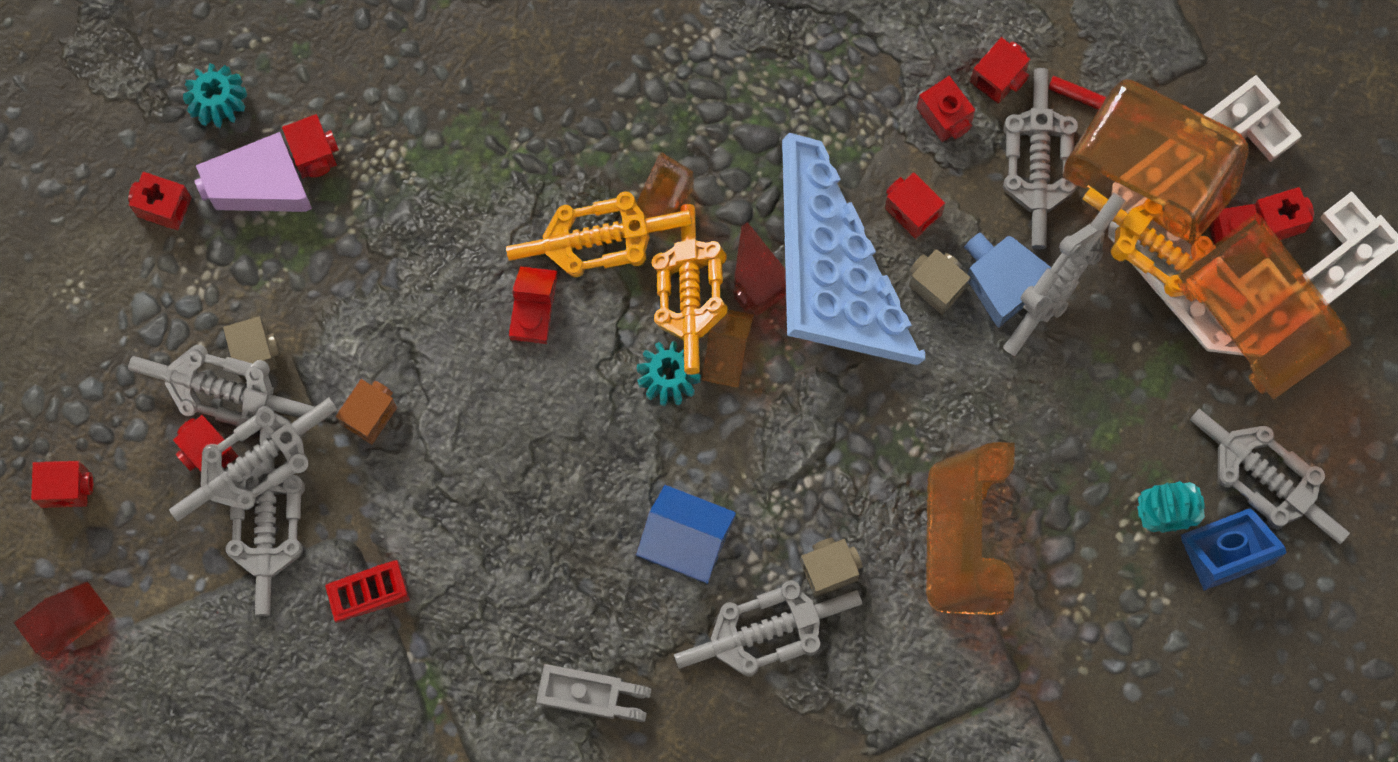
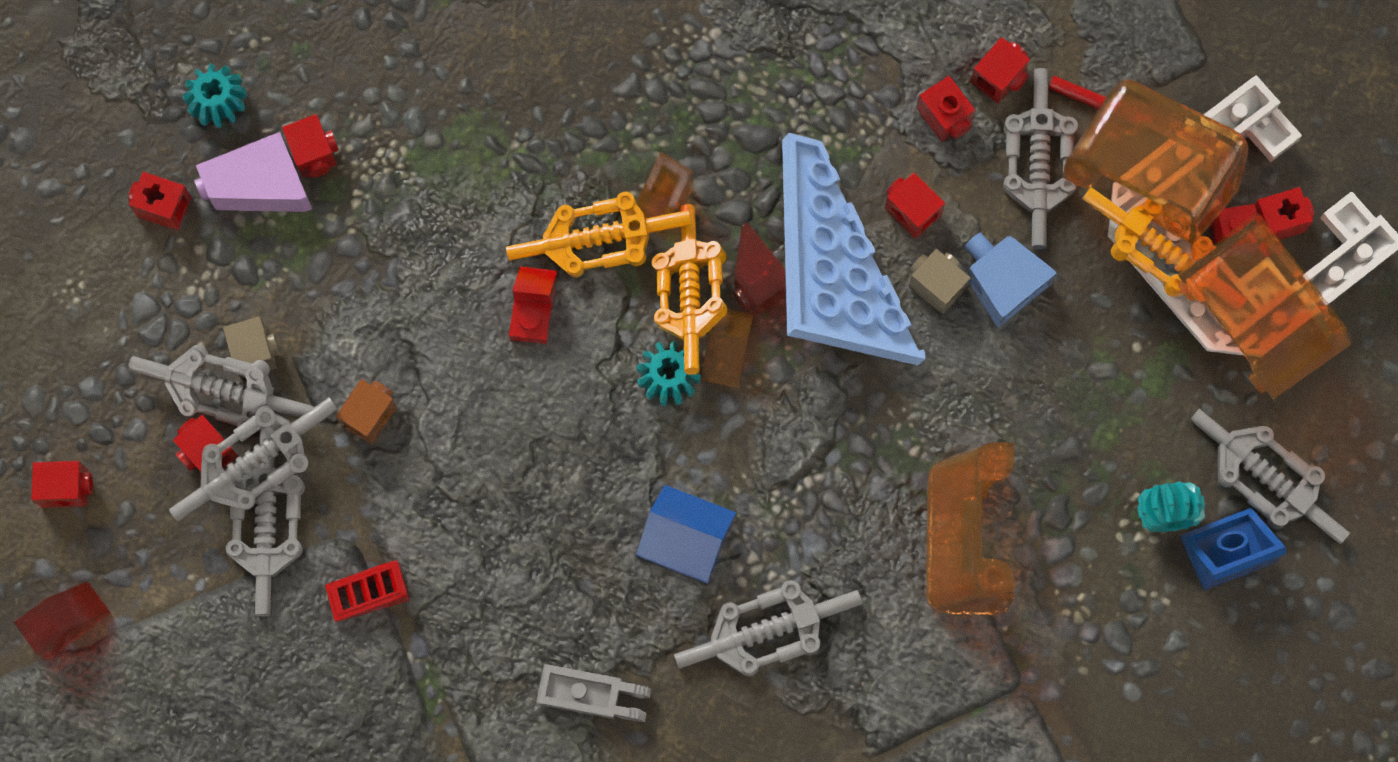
dark tan brick [800,538,863,598] -> none
light grey bar [1003,192,1126,356] -> none

